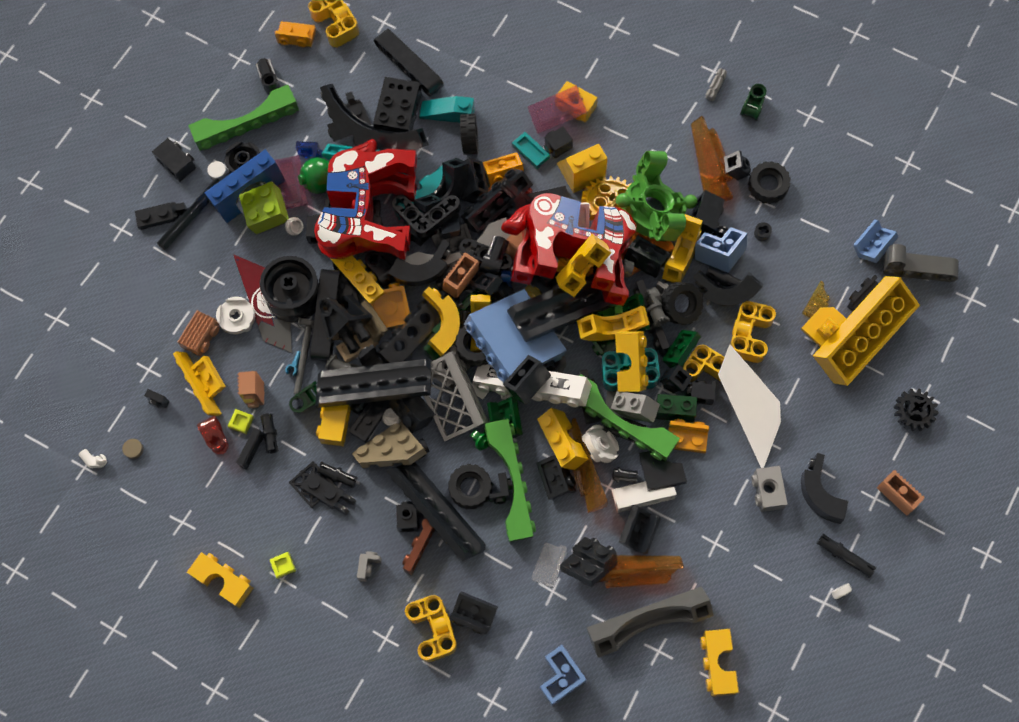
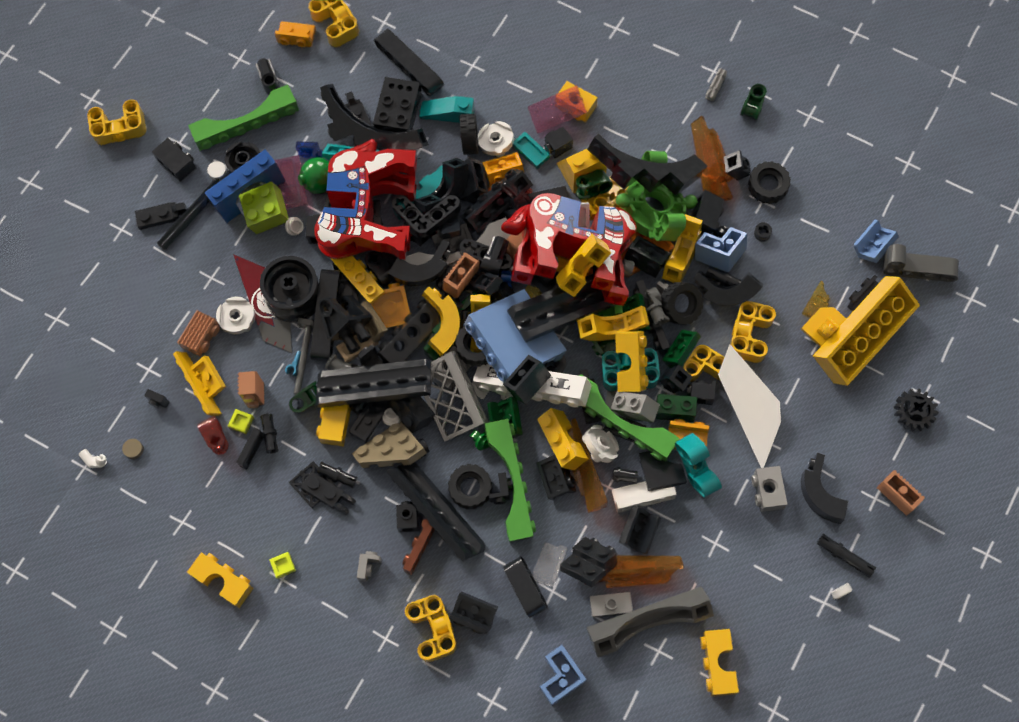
none -> yellow beam [87,99,146,145]
none -> white plate [478,121,515,157]
none -> black beam [503,556,548,618]
none -> dark green piece [576,169,613,200]
none -> black arch [587,134,708,196]
none -> light grey plate [590,592,633,617]
none -> teal beam [675,433,722,498]

